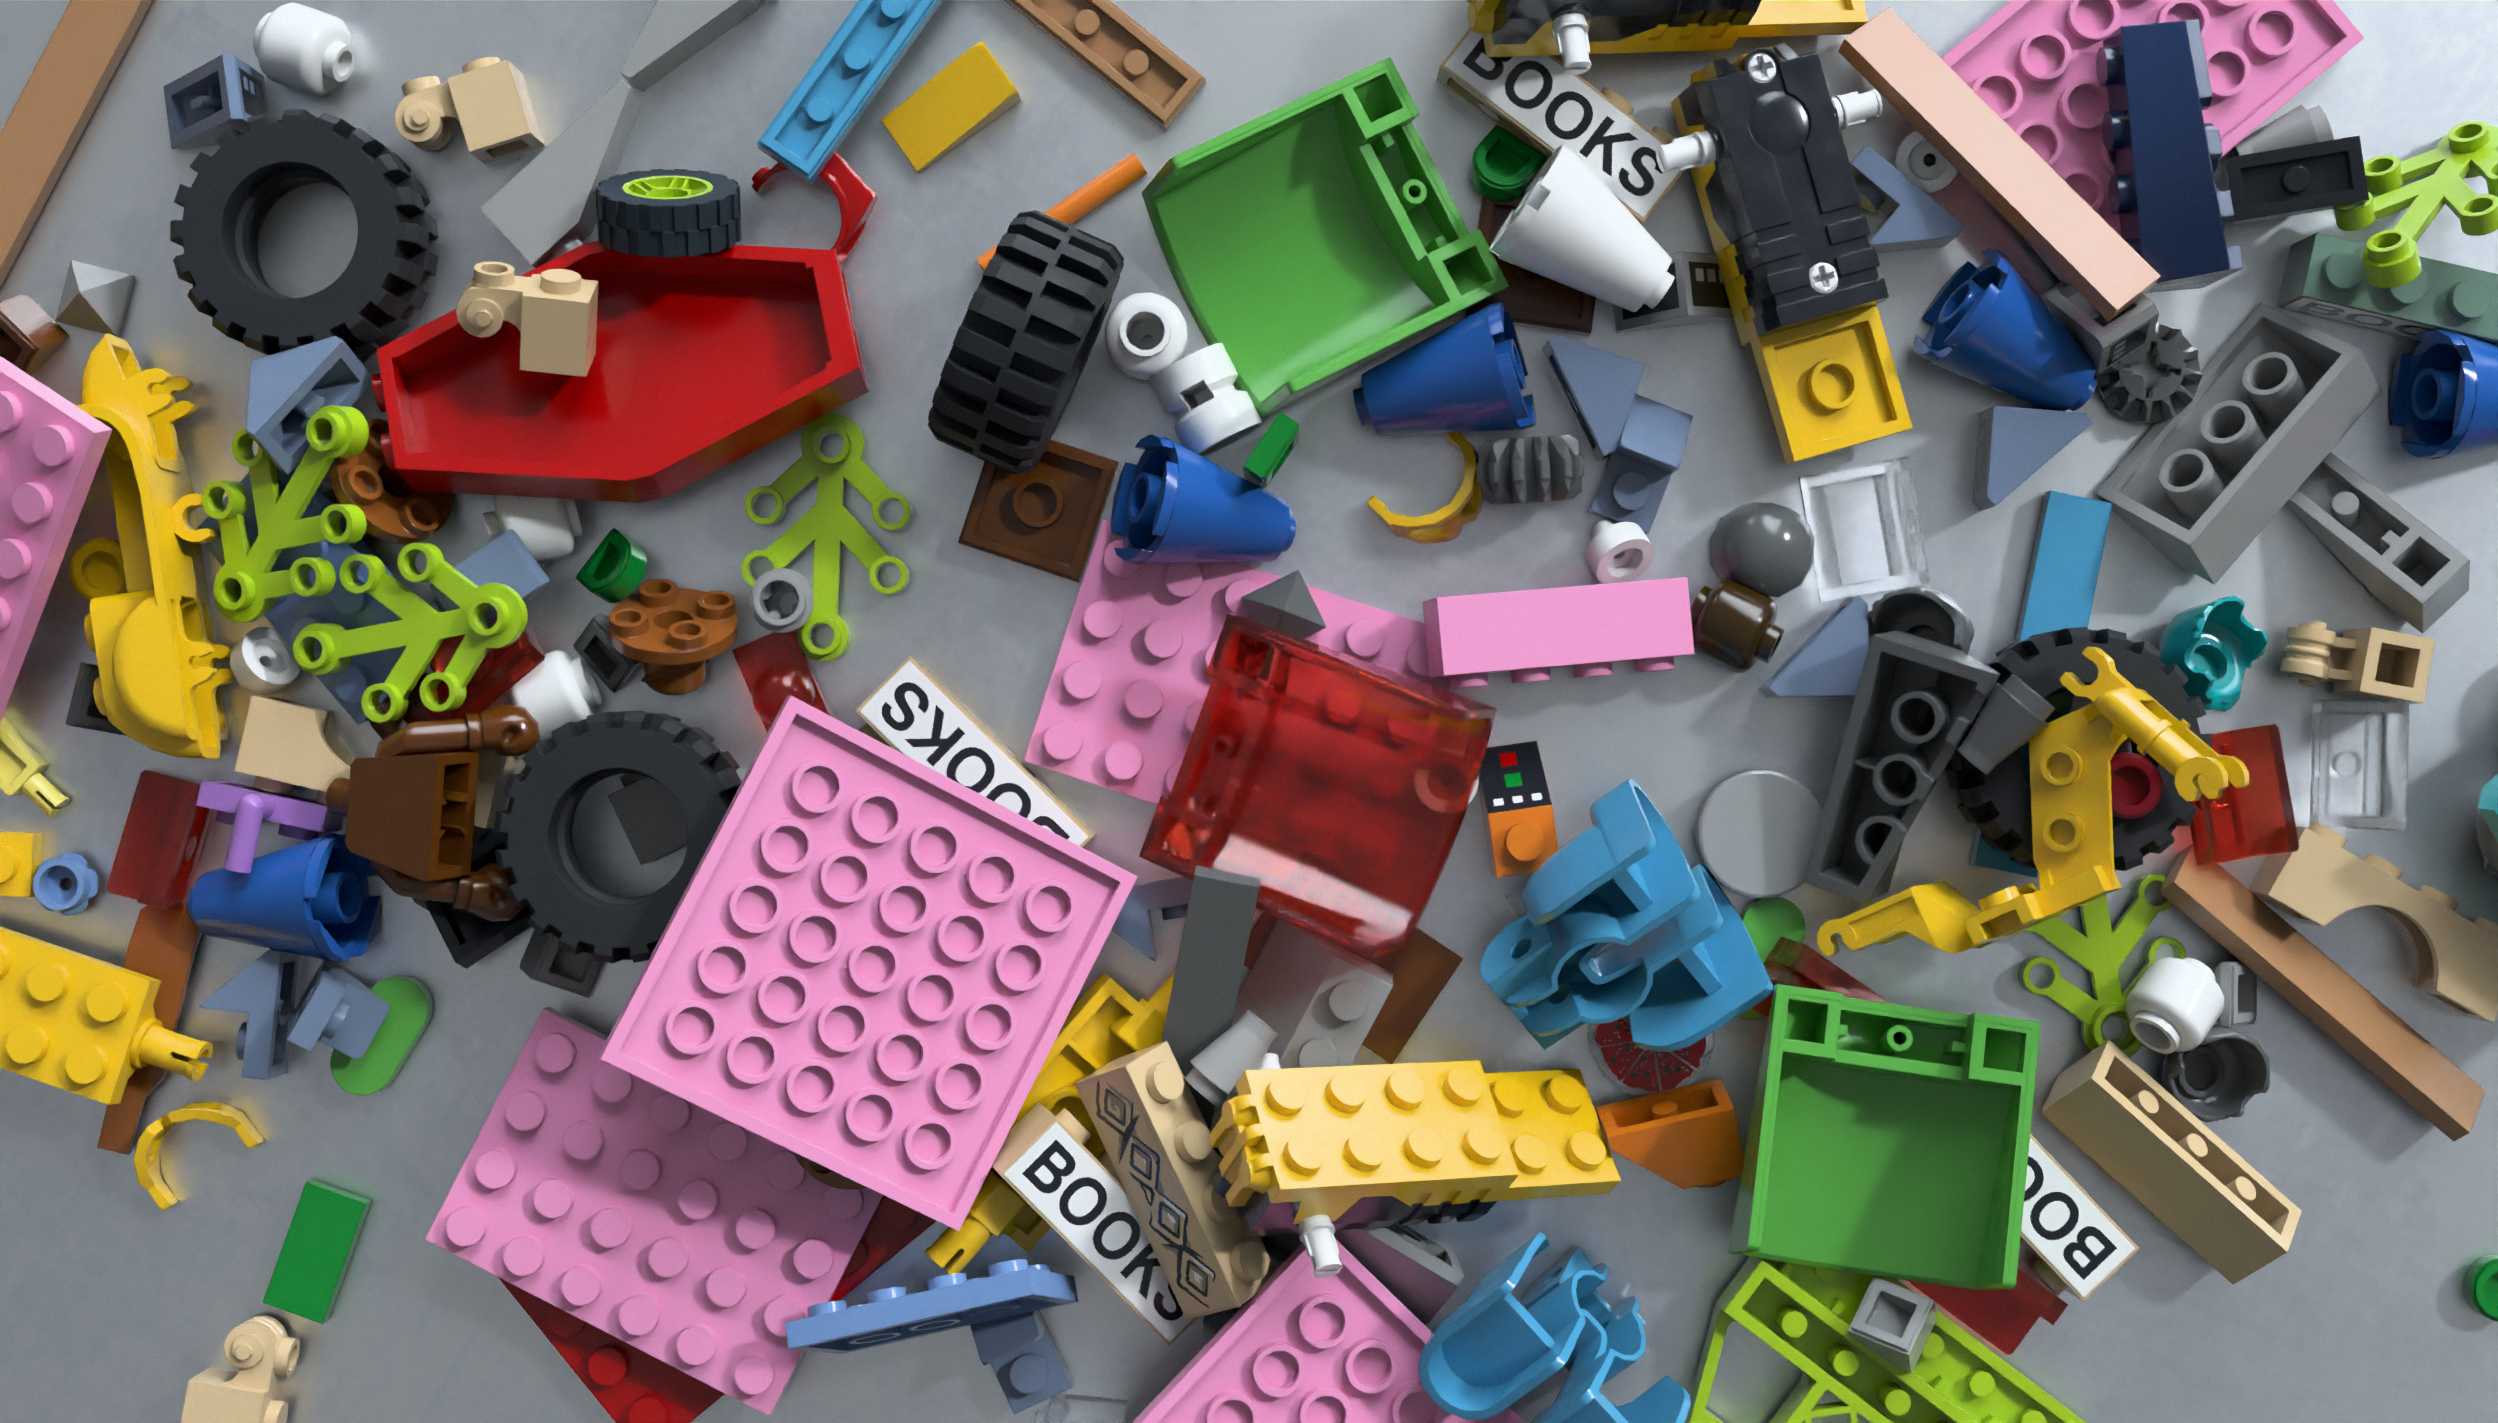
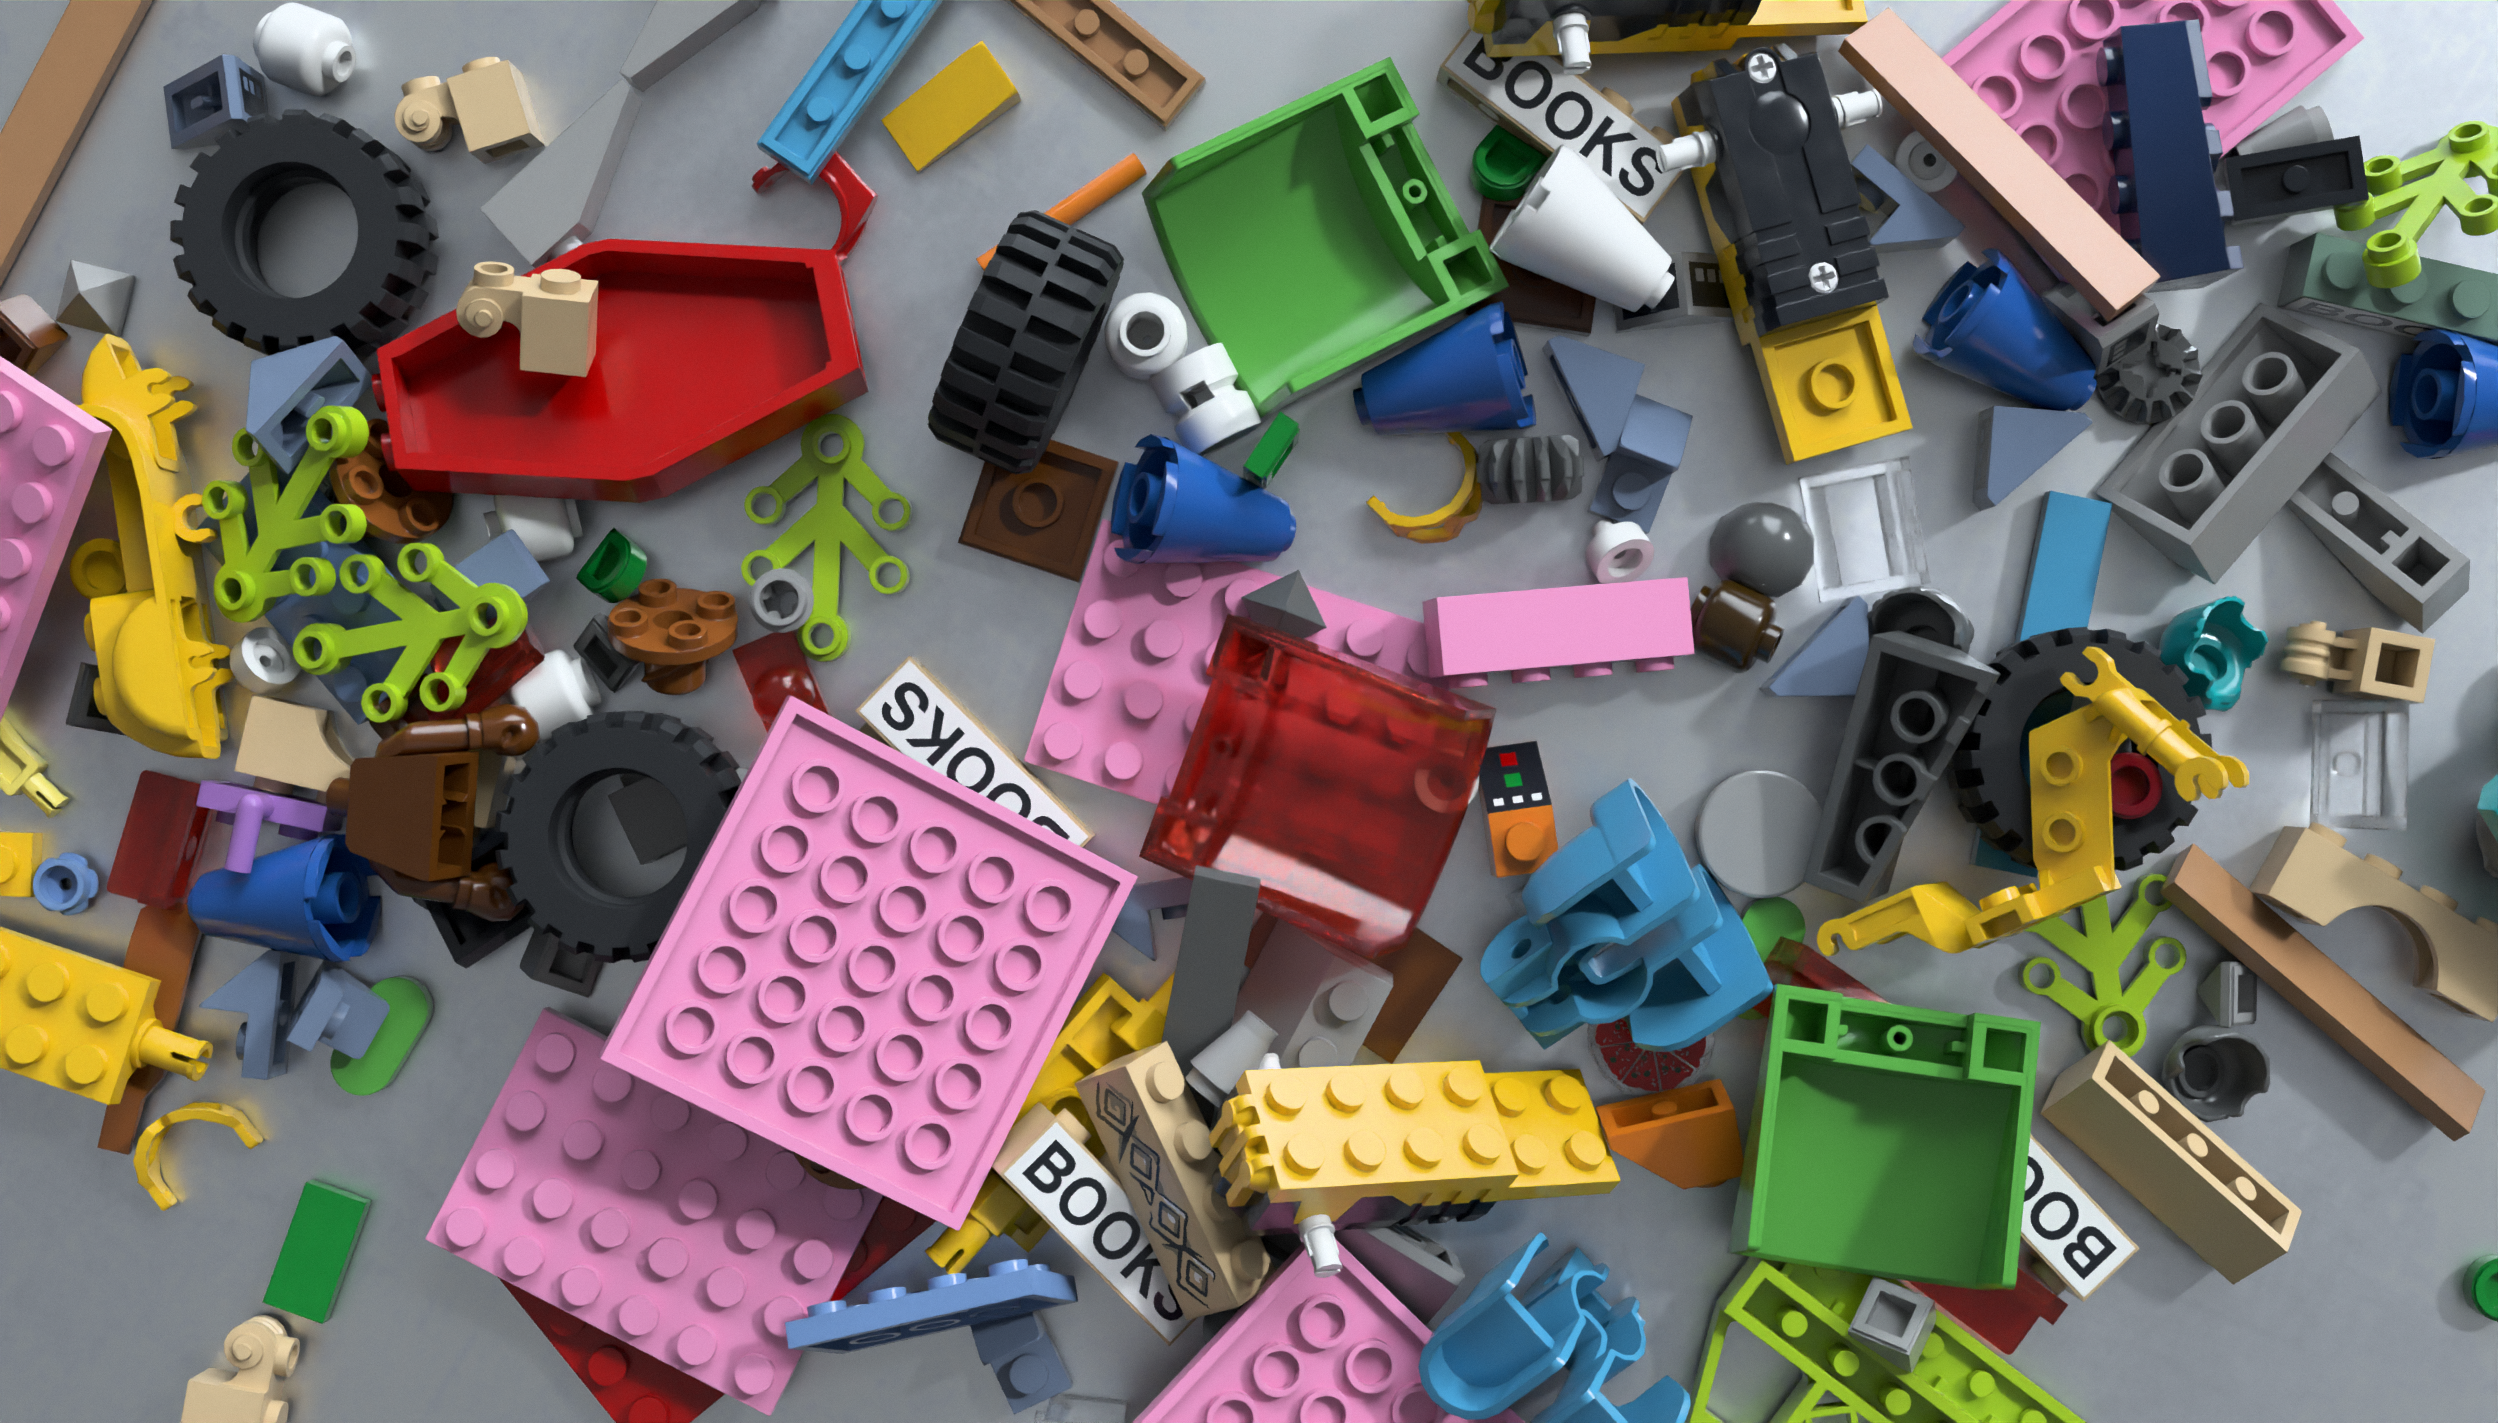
black wheel [595,169,742,258] -> none
dark grey cone [1957,674,2055,775] -> none
white head [2125,957,2224,1054] -> none
clear red panel [2190,724,2299,866] -> none

